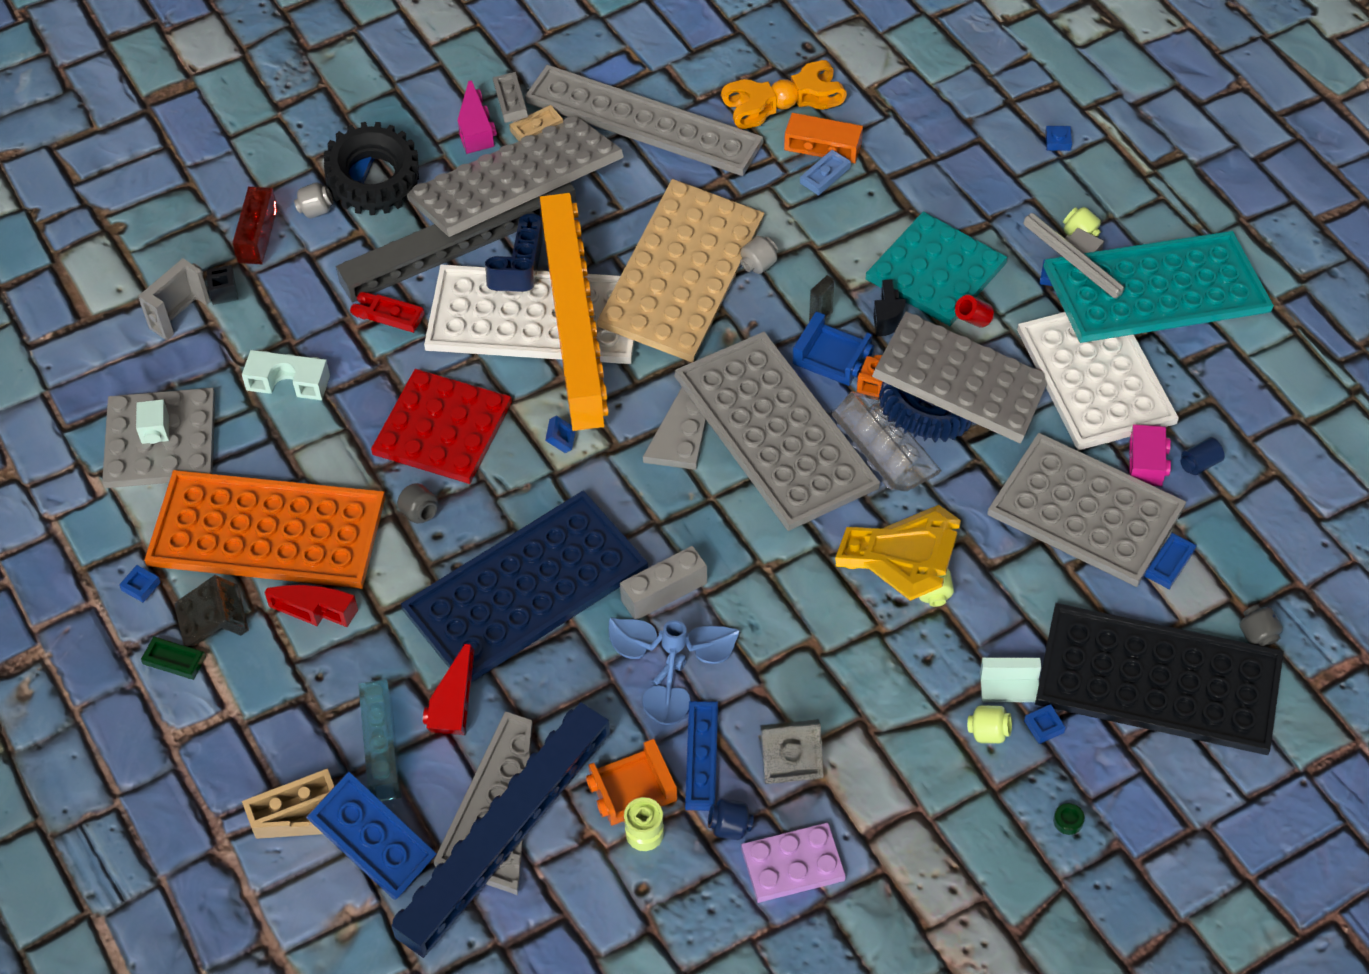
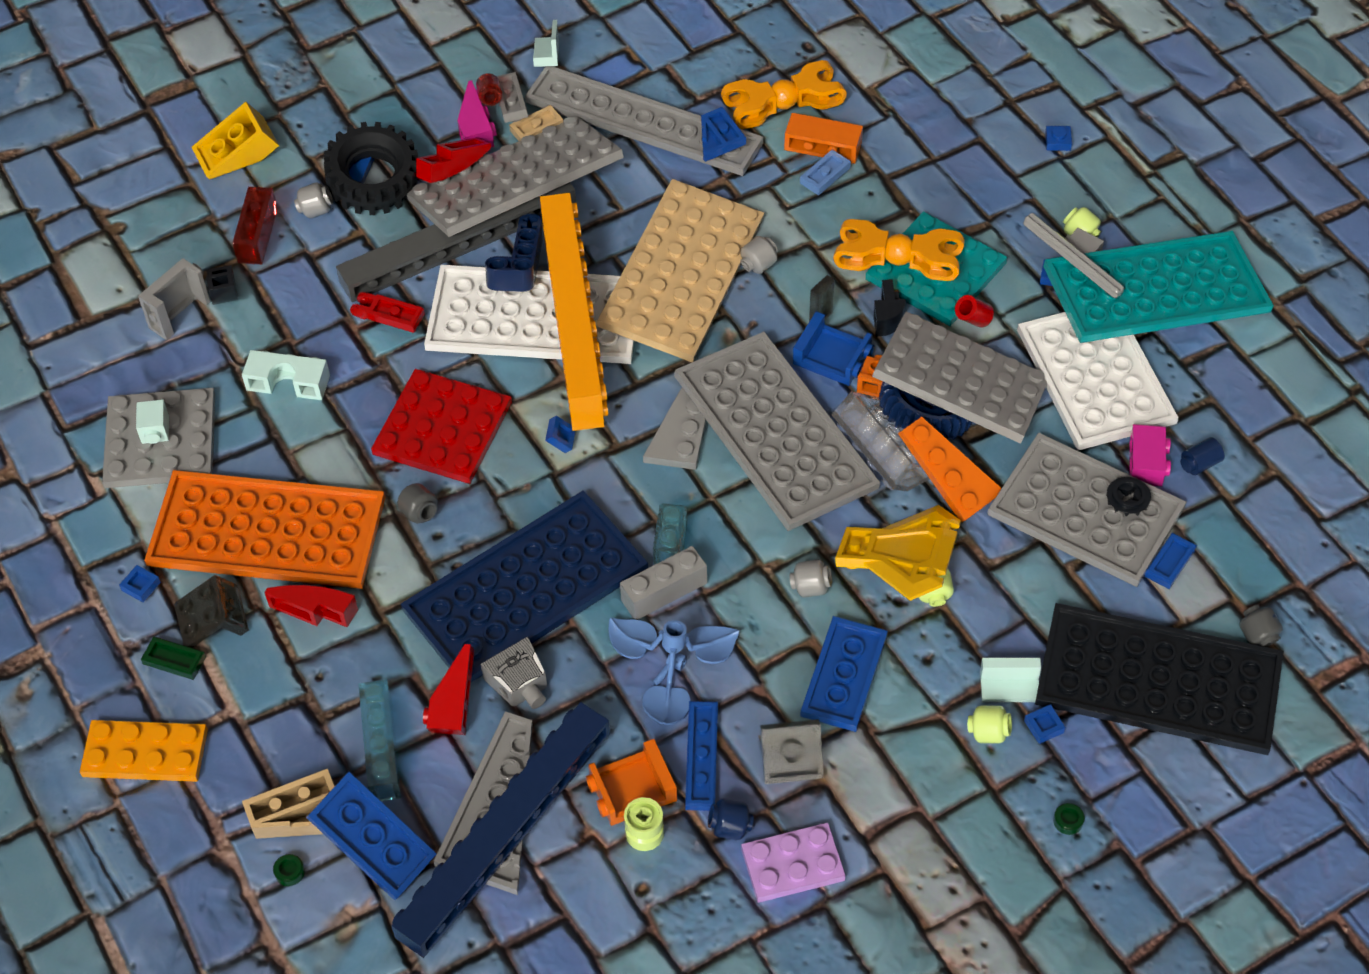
none -> light orange plate [80,720,208,782]
none -> yellow slope [191,102,279,179]
none -> dark green tile [273,854,305,886]
none -> red slope [416,137,491,183]
none -> clear red brick [476,73,502,106]
none -> light grey torso [481,637,547,709]
none -> light aqua panel [533,20,559,67]
none -> clear light blue brick [653,503,688,565]
none -> blue wing [701,107,746,162]
none -> light grey head [790,559,832,598]
none -> blue plate [800,616,888,732]
none -> light orange piece [833,219,965,281]
none -> orange wing [898,417,1002,523]
none -> black gear [1106,477,1151,516]

